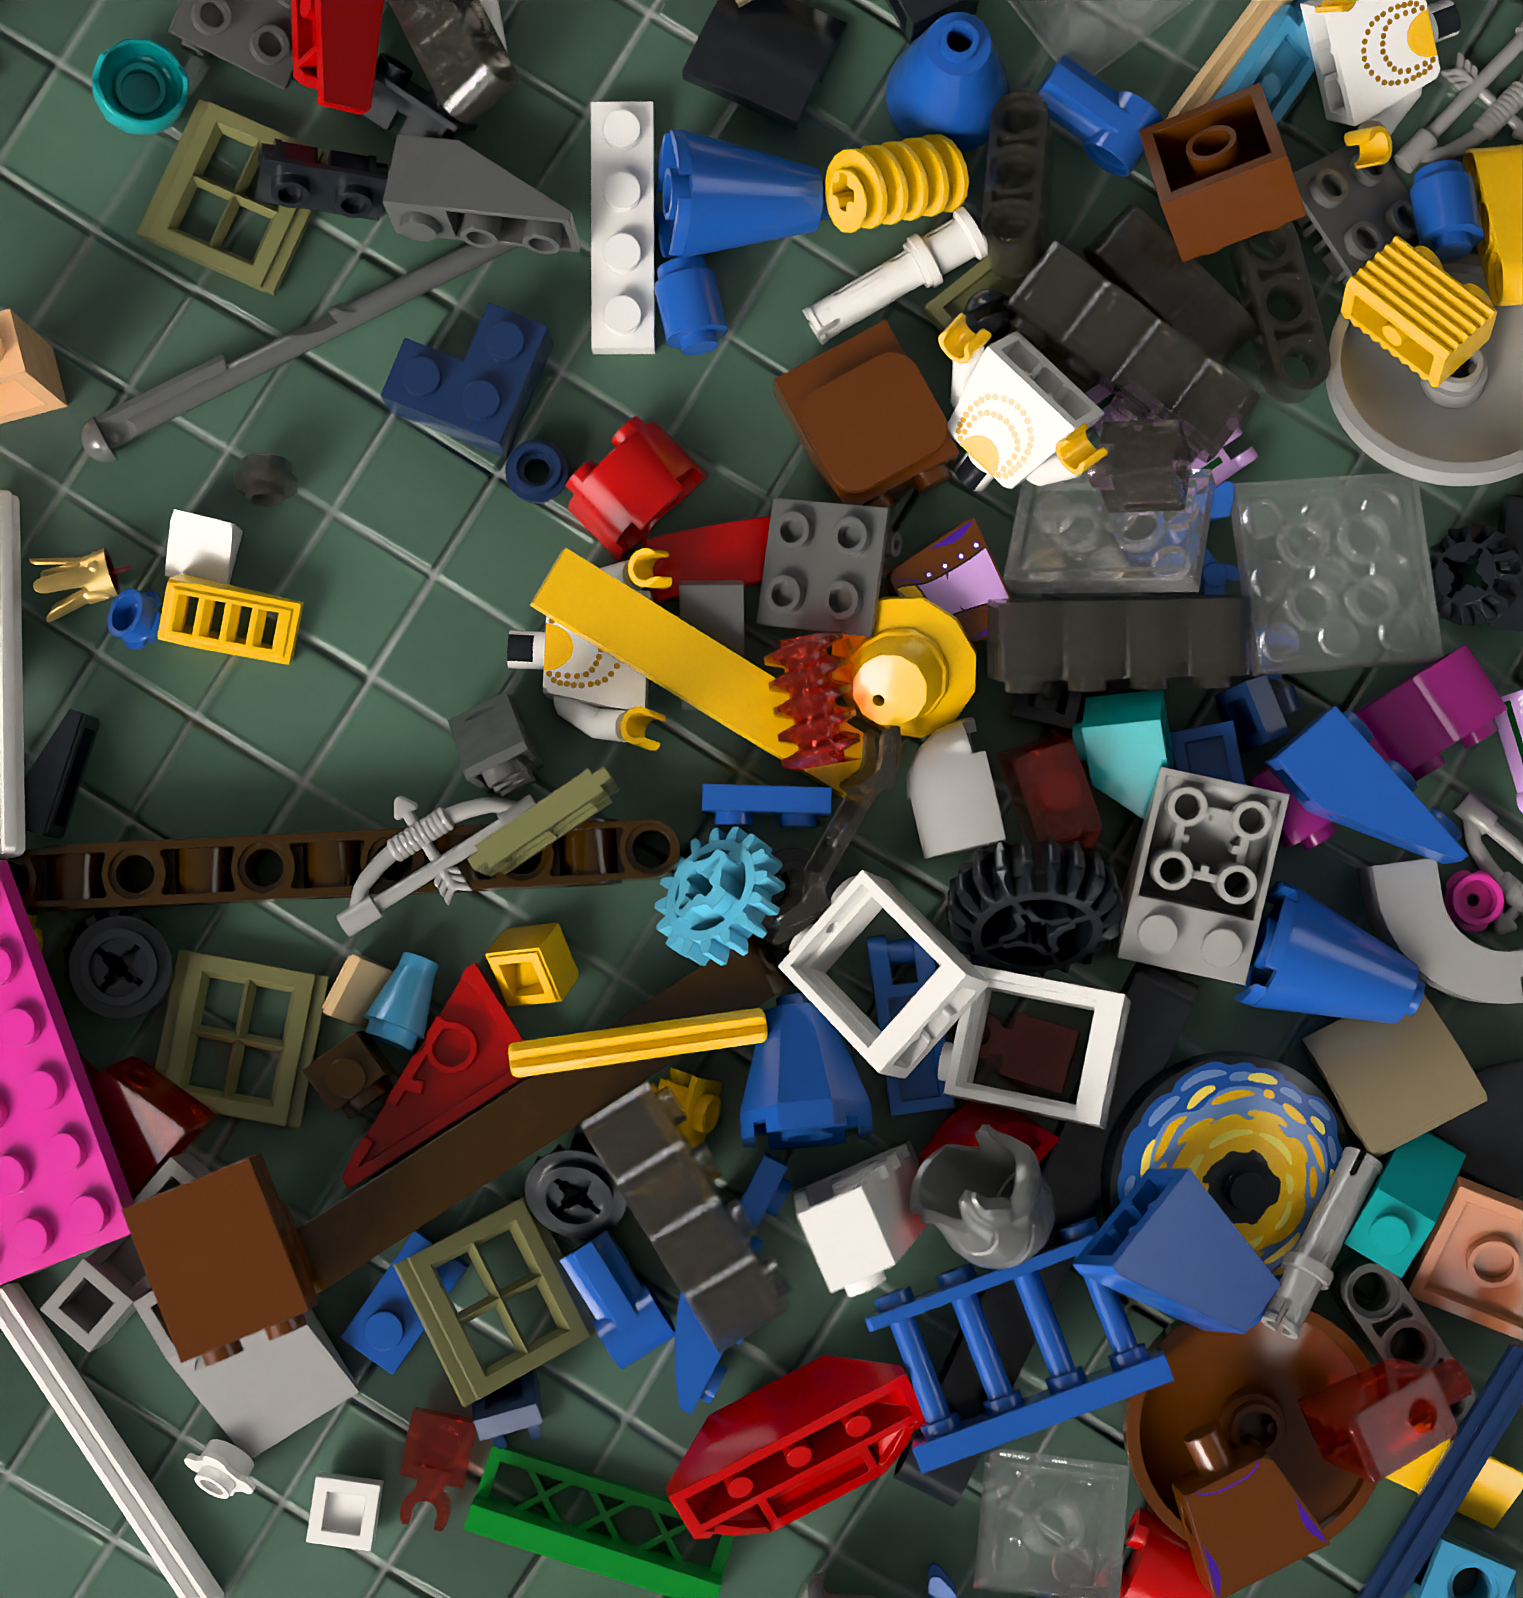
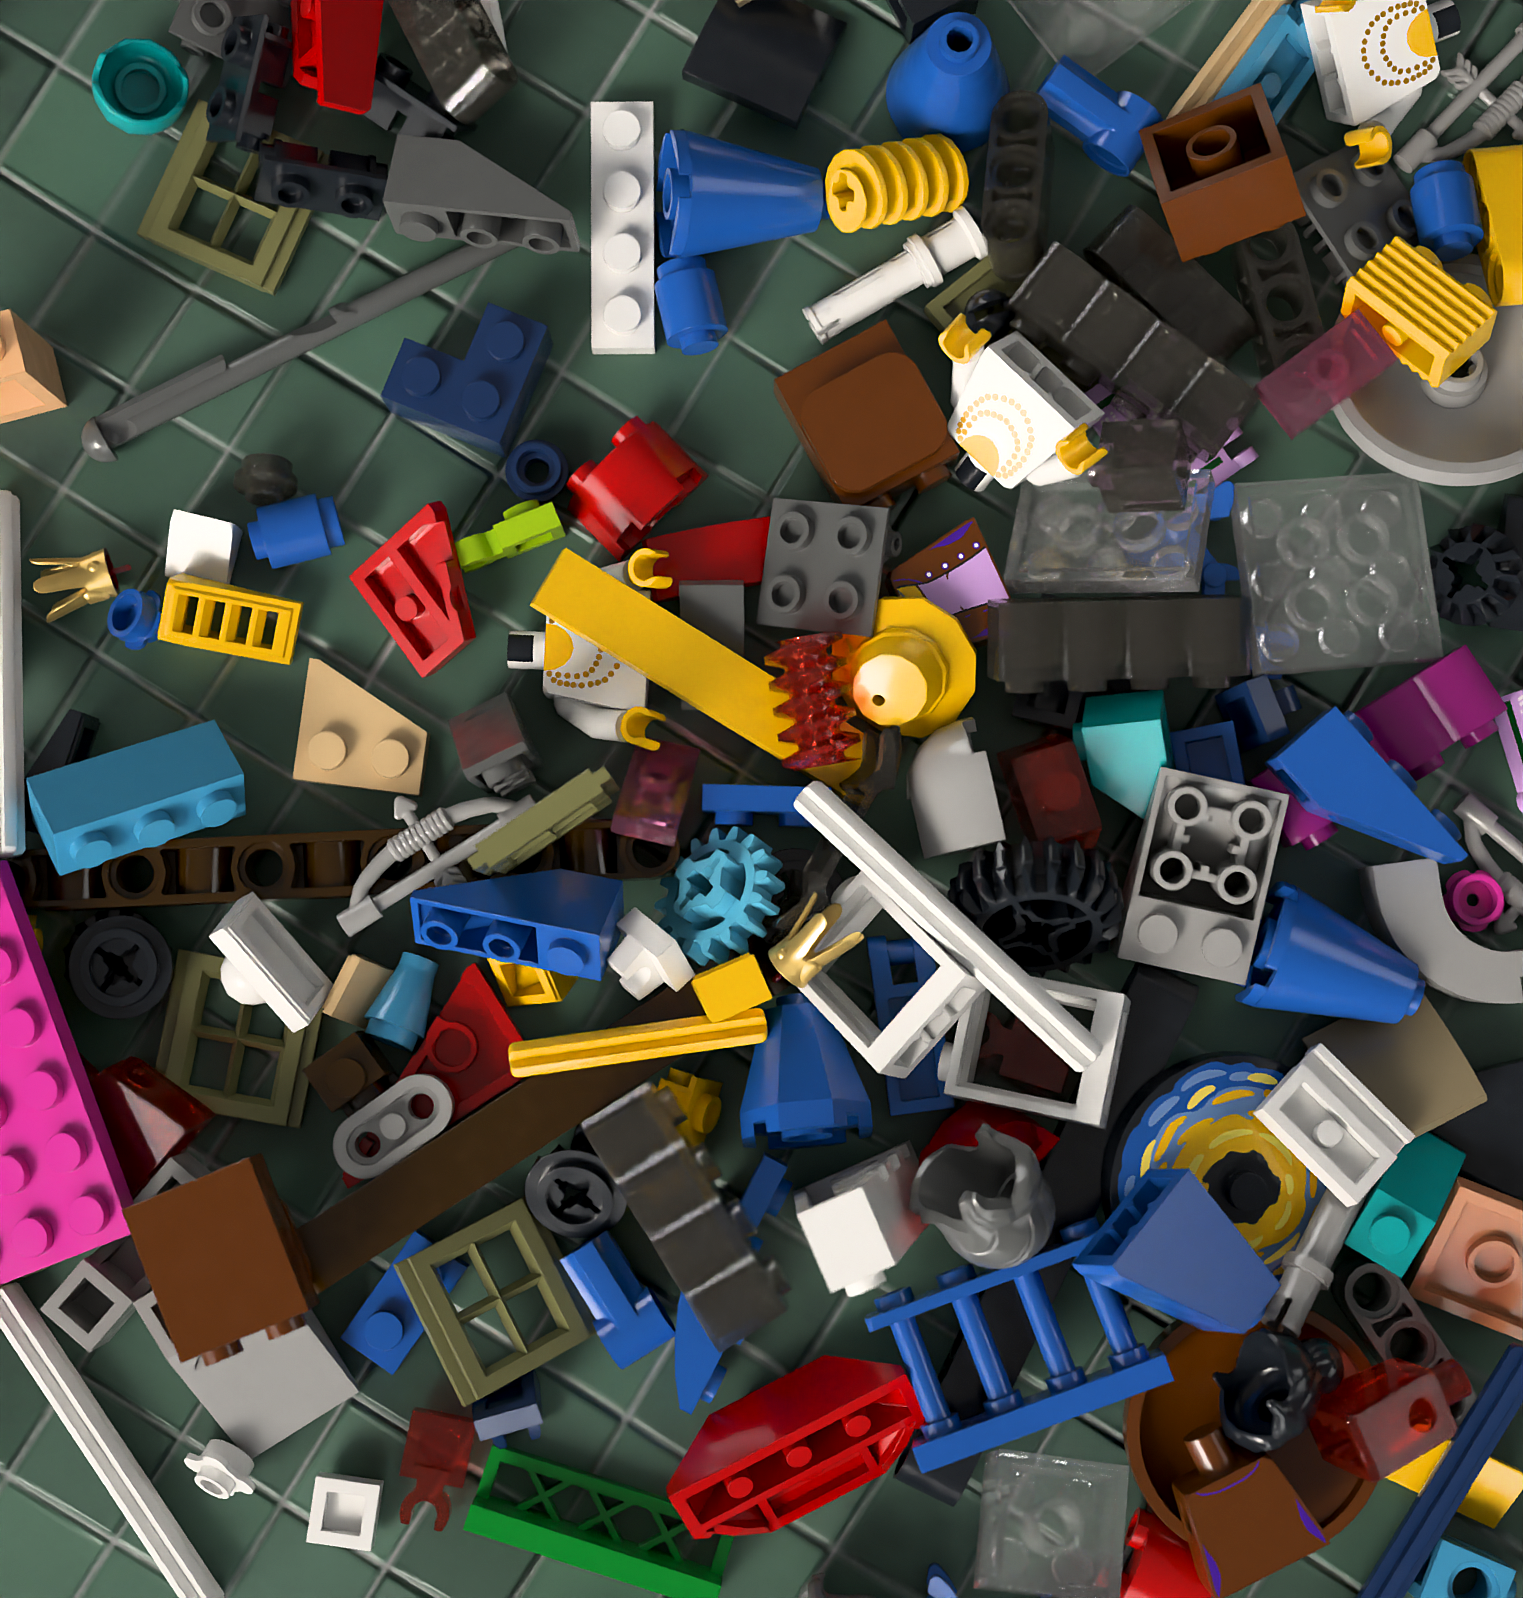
none -> dark azure brick [26,720,246,876]
none -> black hinge [206,14,293,154]
none -> white tile [208,891,334,1033]
none -> blue brick [247,493,346,569]
none -> tan wing [293,658,430,797]
none -> light grey plate [333,1073,455,1179]
none -> wing [349,500,476,678]
none -> blue slope [410,869,624,981]
none -> lime plate [455,500,566,574]
none -> white tile [607,907,695,1001]
none -> clear pink plate [611,736,700,846]
none -> yellow slope [691,953,773,1023]
none -> pearl gold piece [768,892,865,988]
none -> white axle [793,781,1103,1072]
none -> black piece [1212,1328,1344,1453]
none -> clear pink plate [1253,309,1398,440]
none -> white plate [1253,1043,1415,1207]

